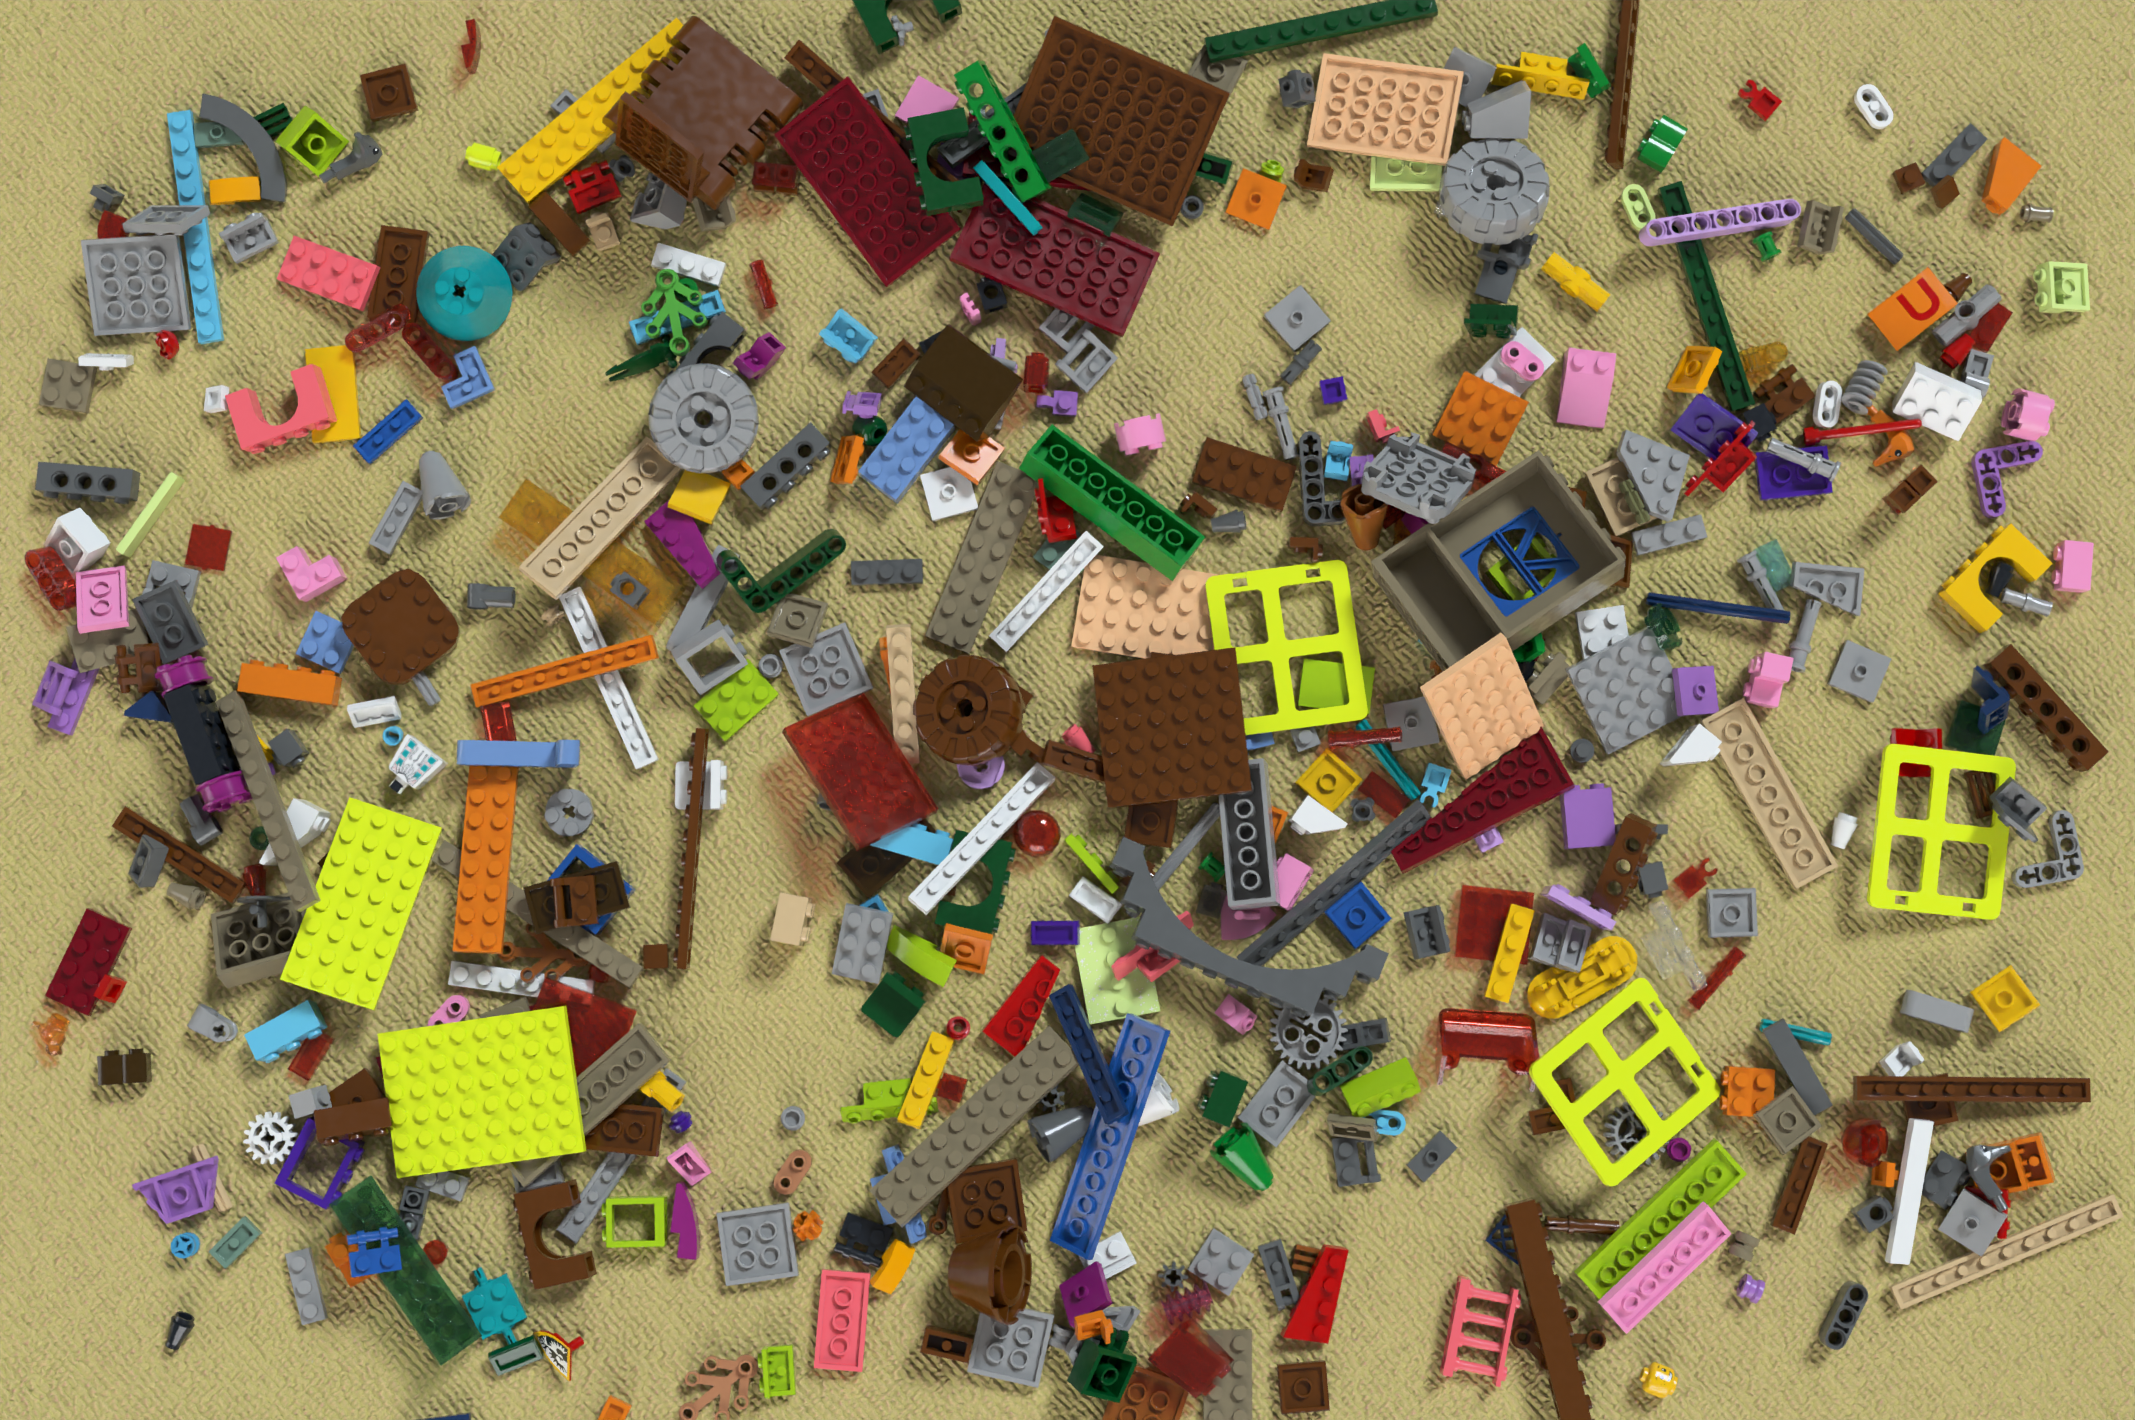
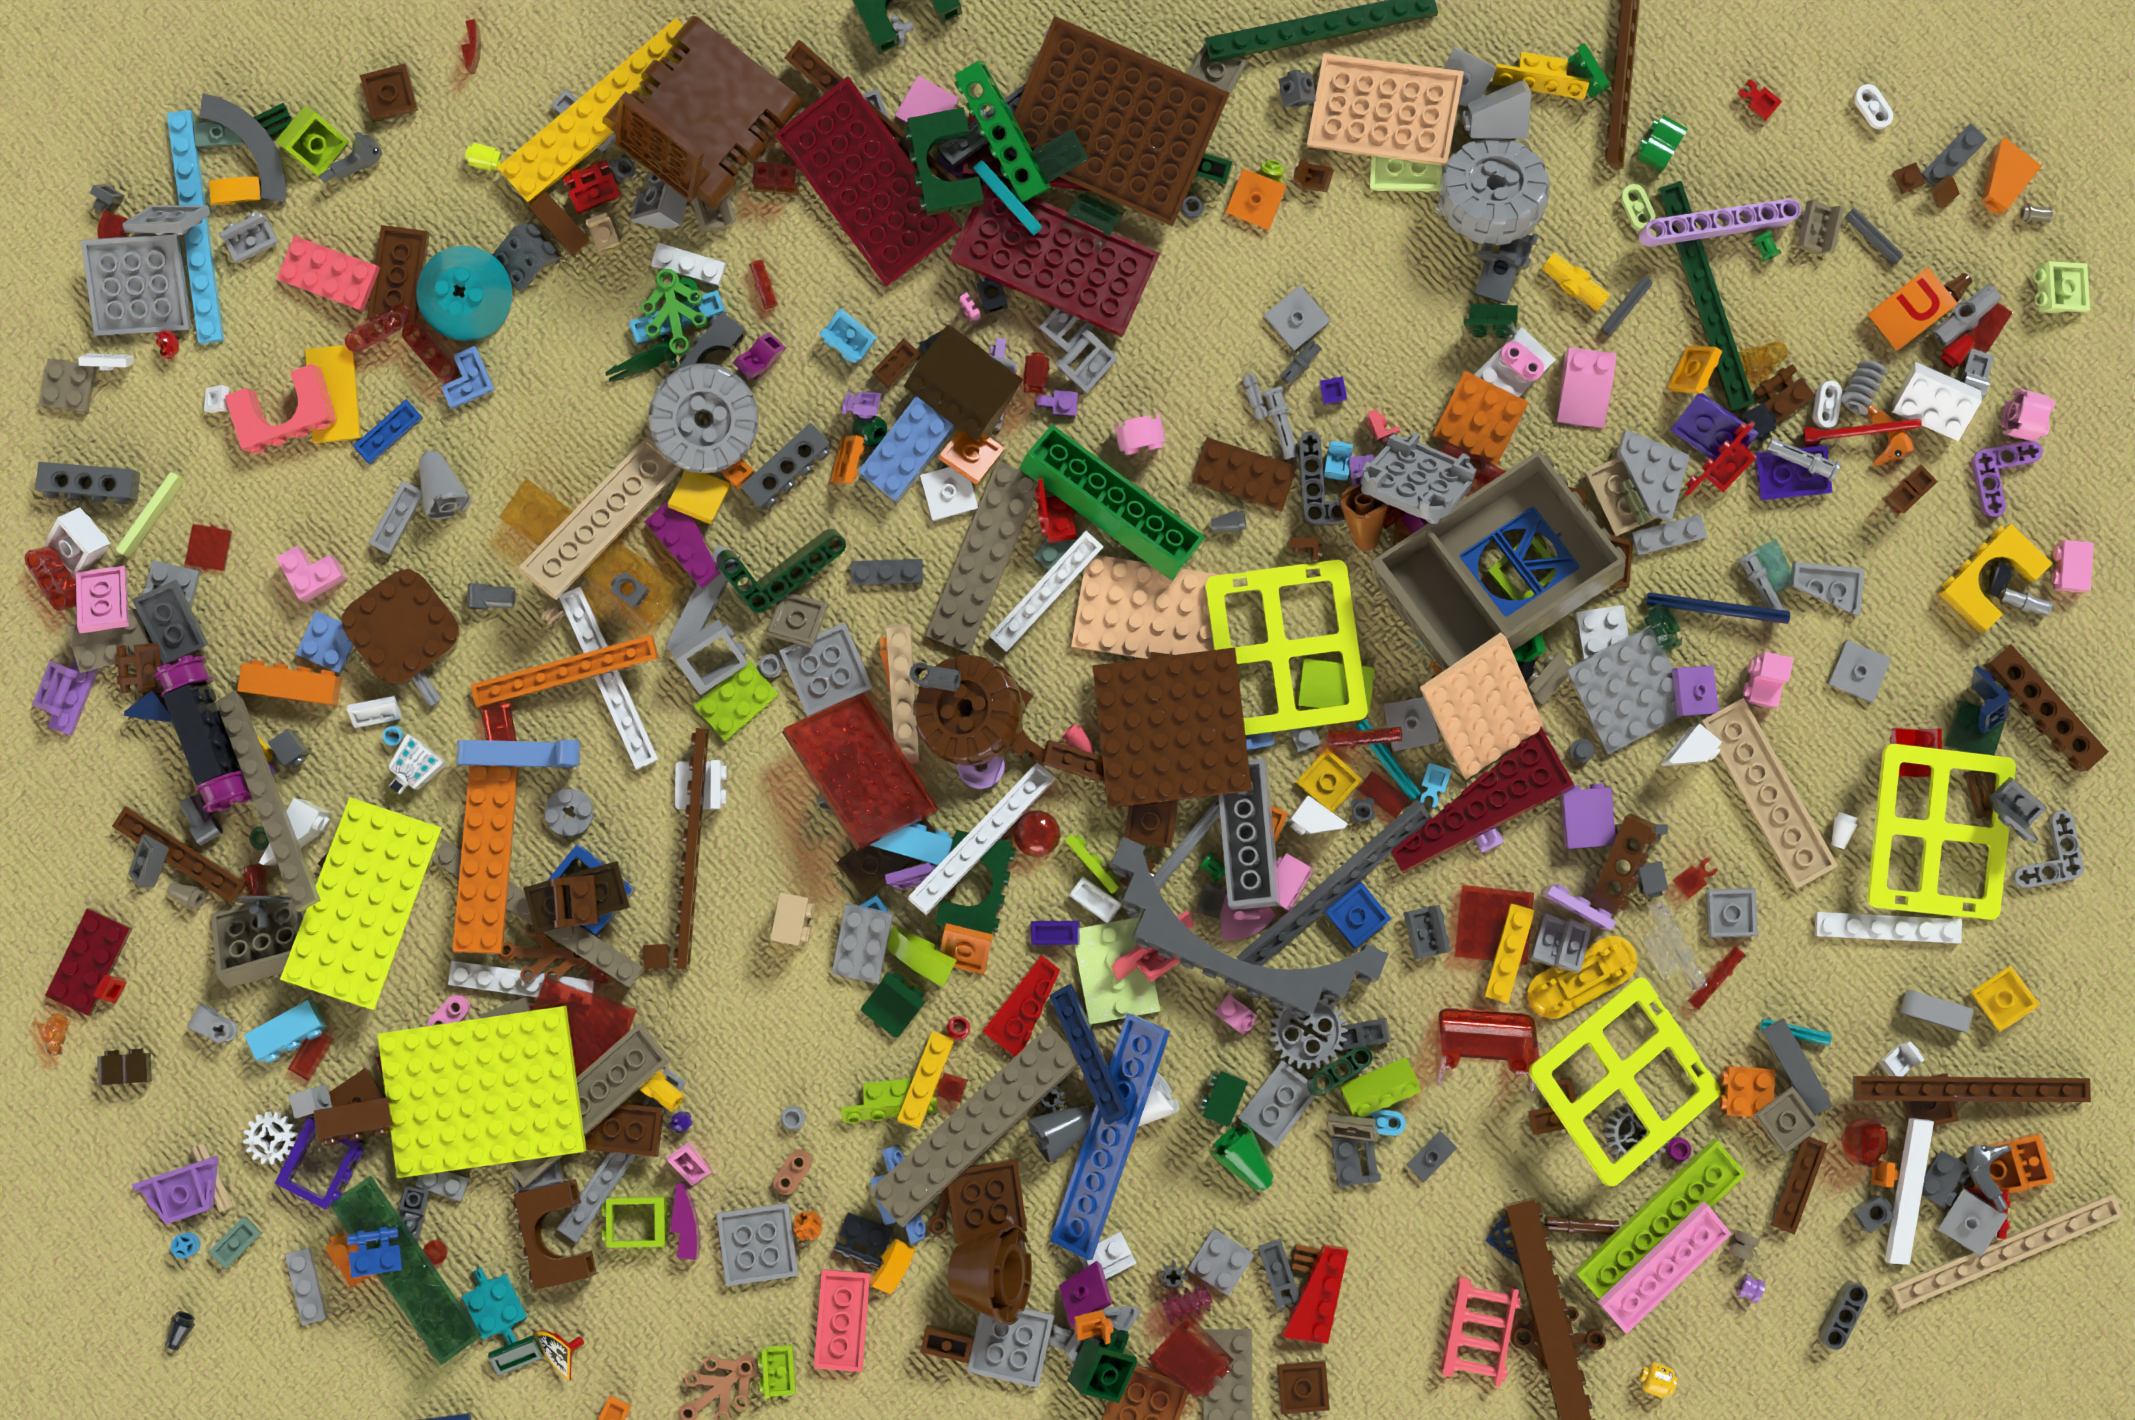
reddish brown bracket [1180,491,1218,519] -> none
light grey pin [1789,599,1822,673] -> none
none -> medium lavender plate [885,863,937,890]
none -> dark grey piece [909,662,961,692]
none -> dark grey axle [1601,276,1653,336]
none -> white plate [1815,912,1962,943]

